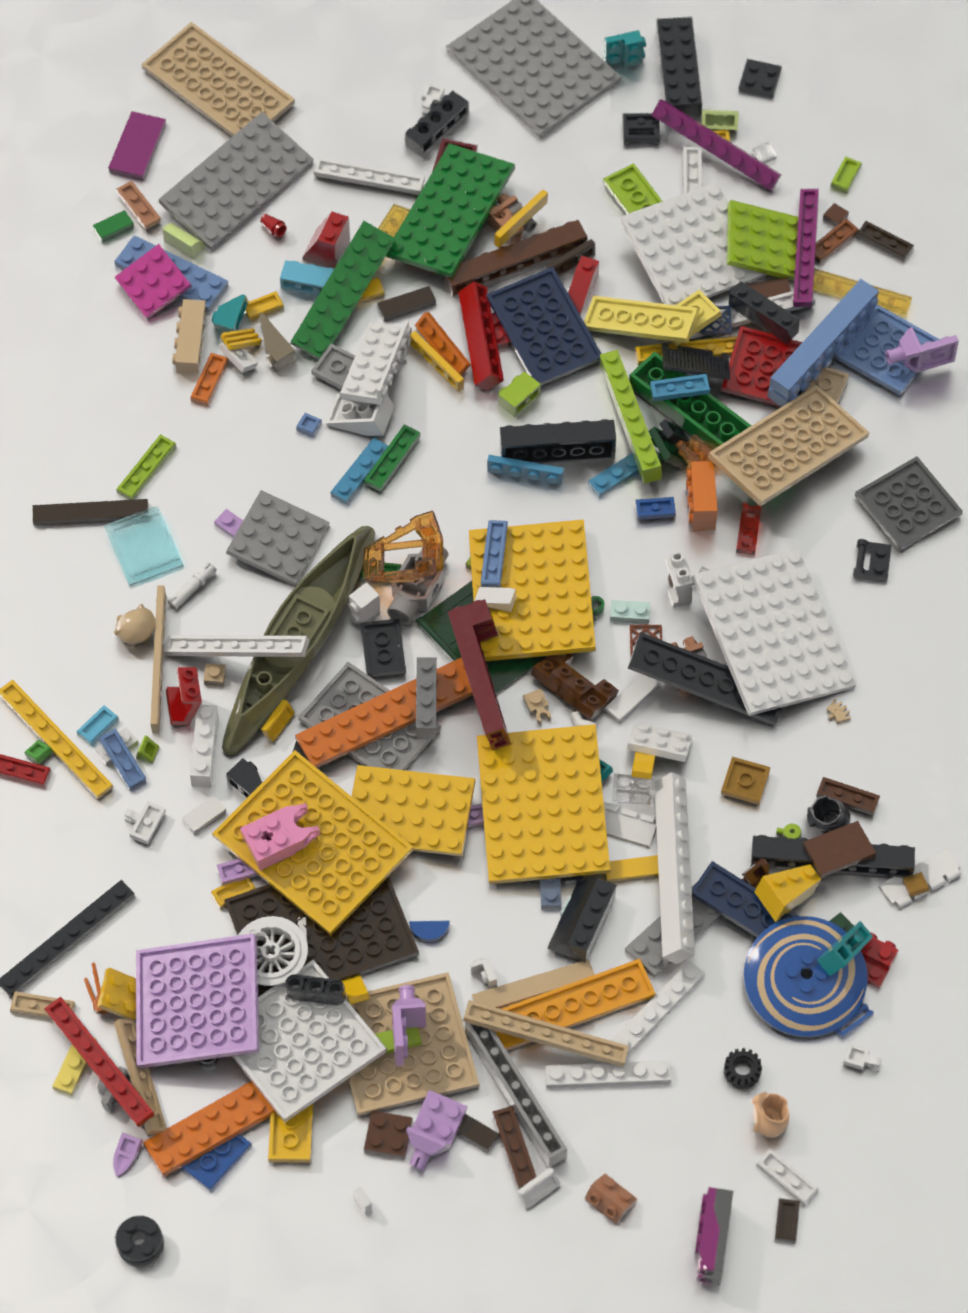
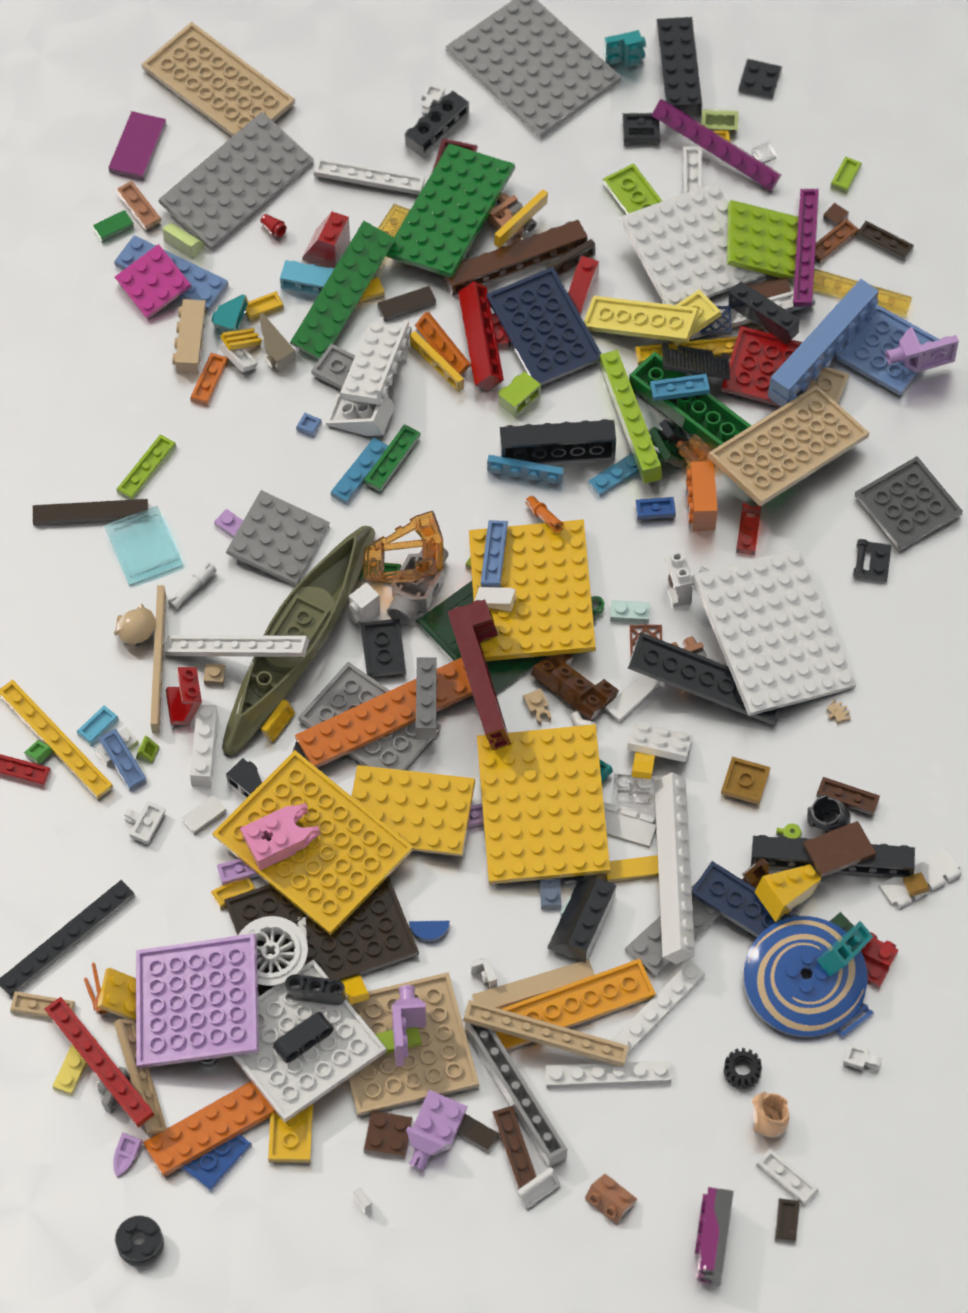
none -> black beam [273,1012,334,1063]
none -> orange pin [525,496,564,532]

